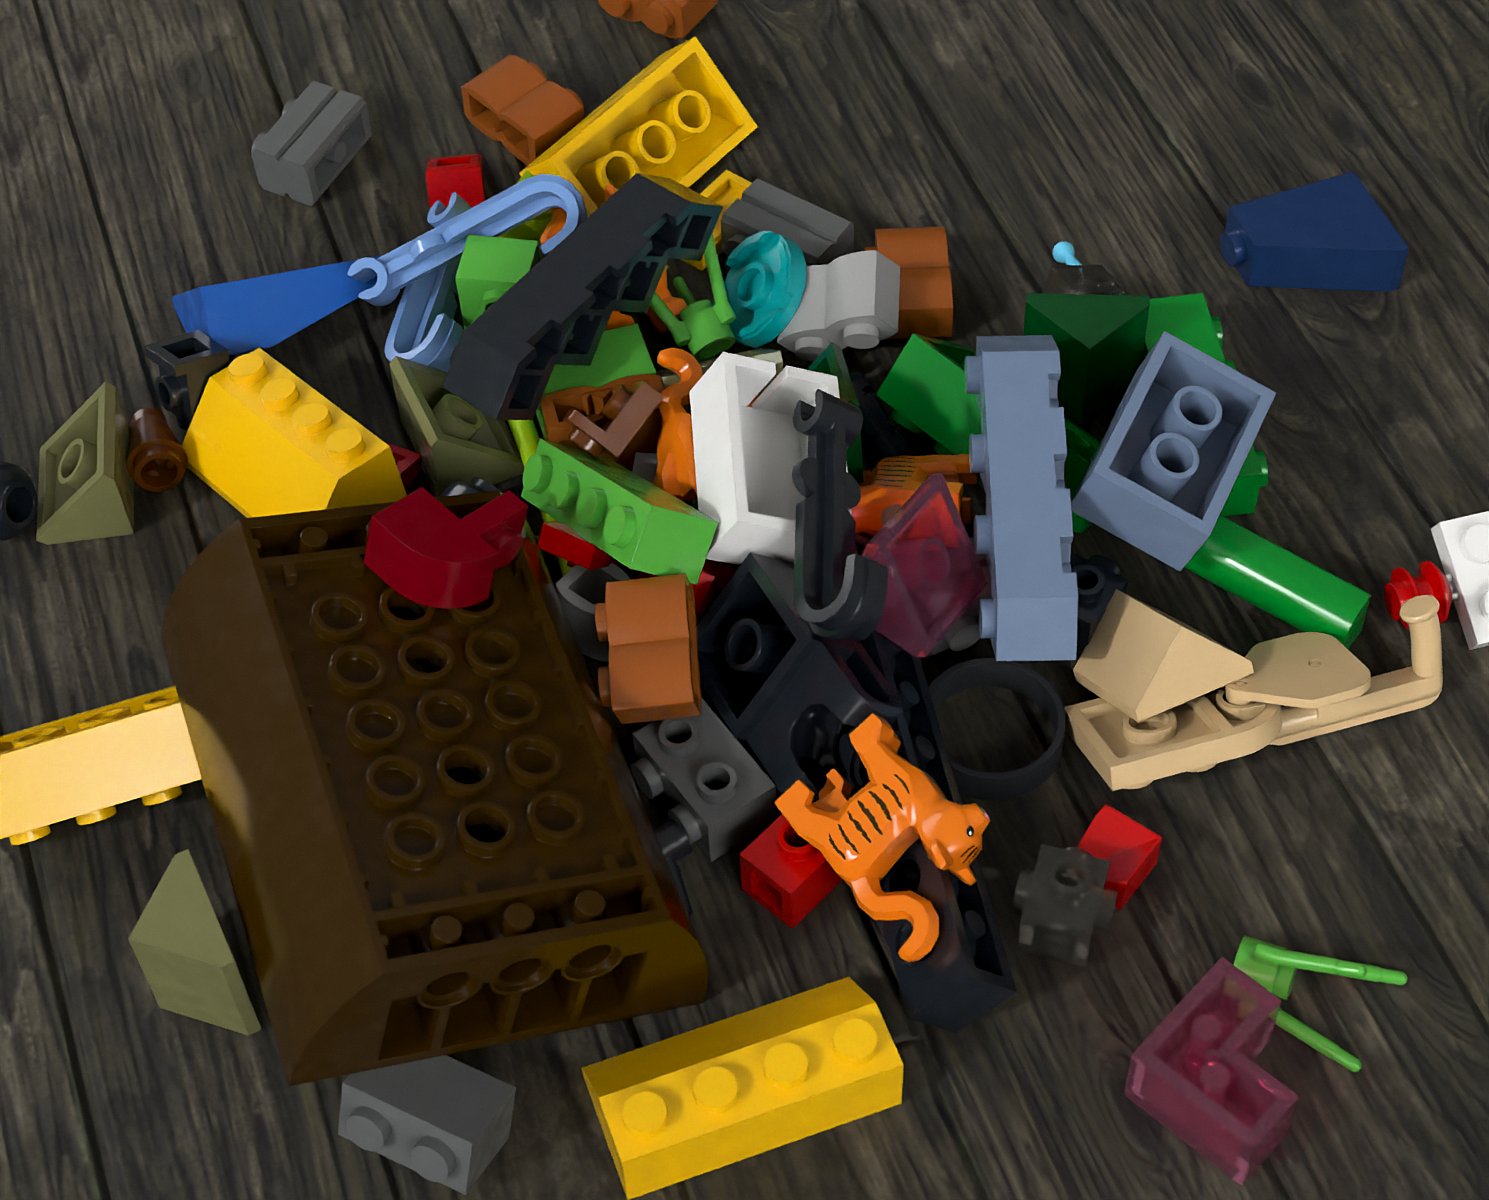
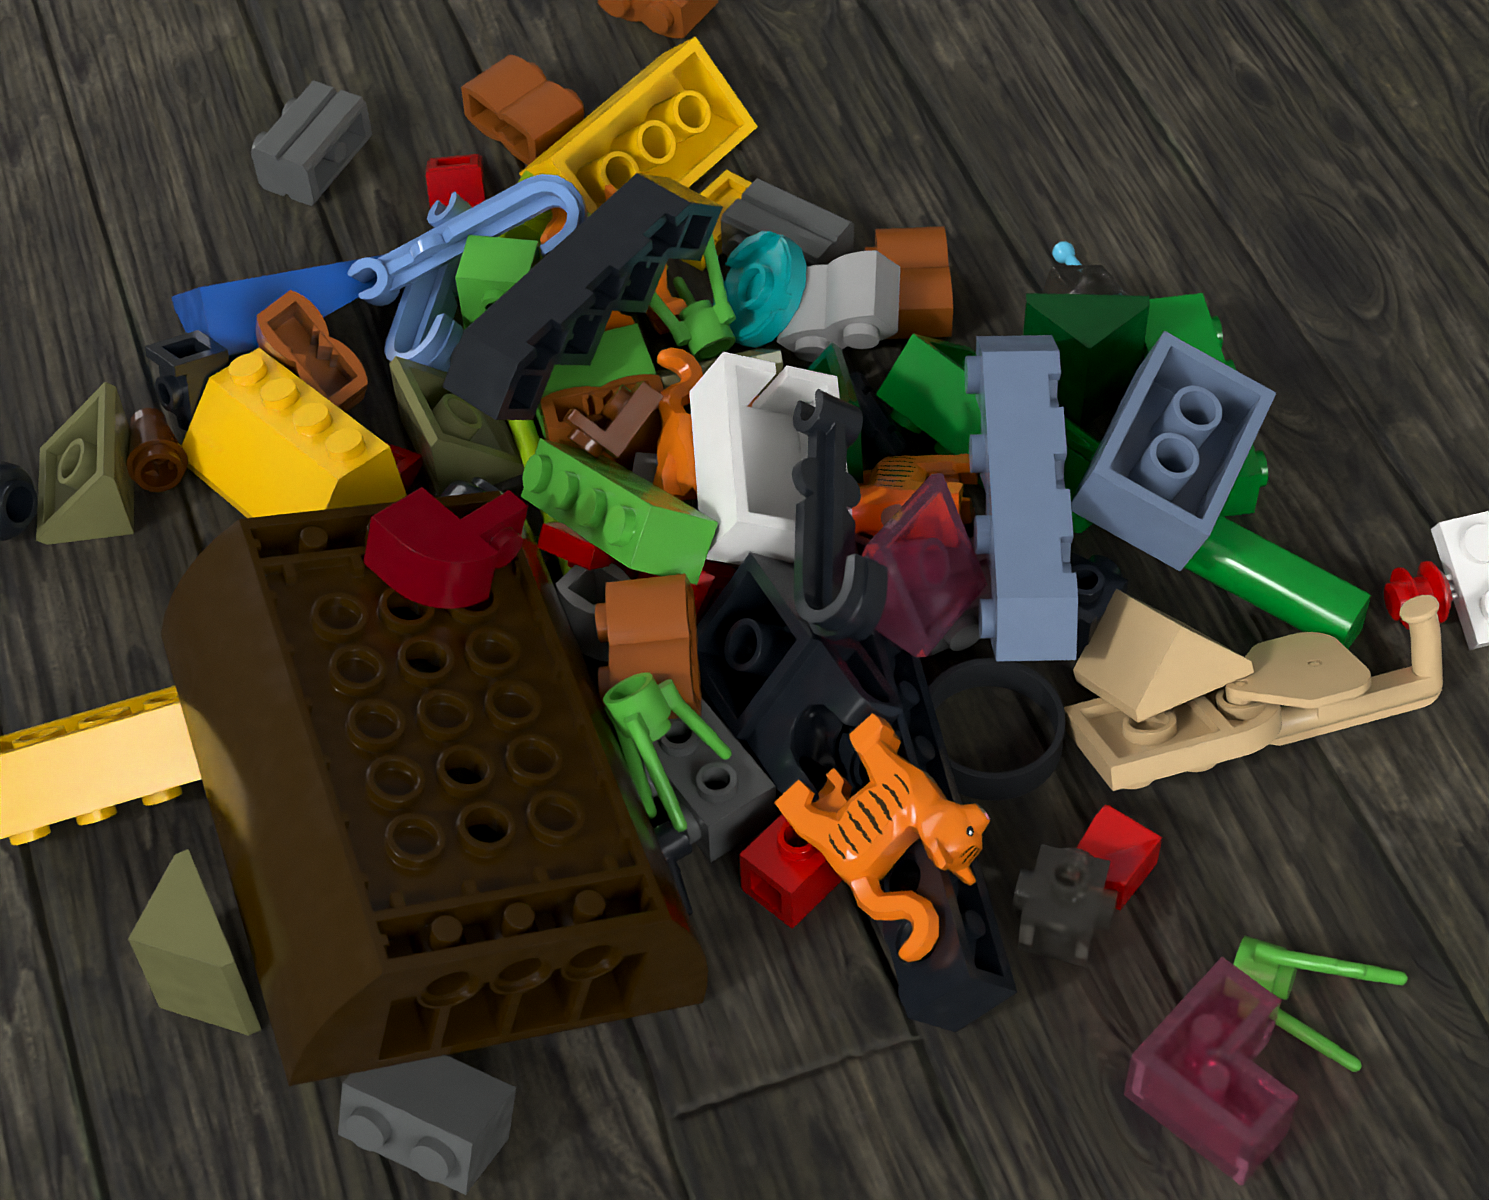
yellow slope [582,977,903,1200] -> none
dark blue slope [1220,172,1409,292] -> none
none -> dark orange brick [255,290,368,413]
none -> bright green plant [603,673,732,832]

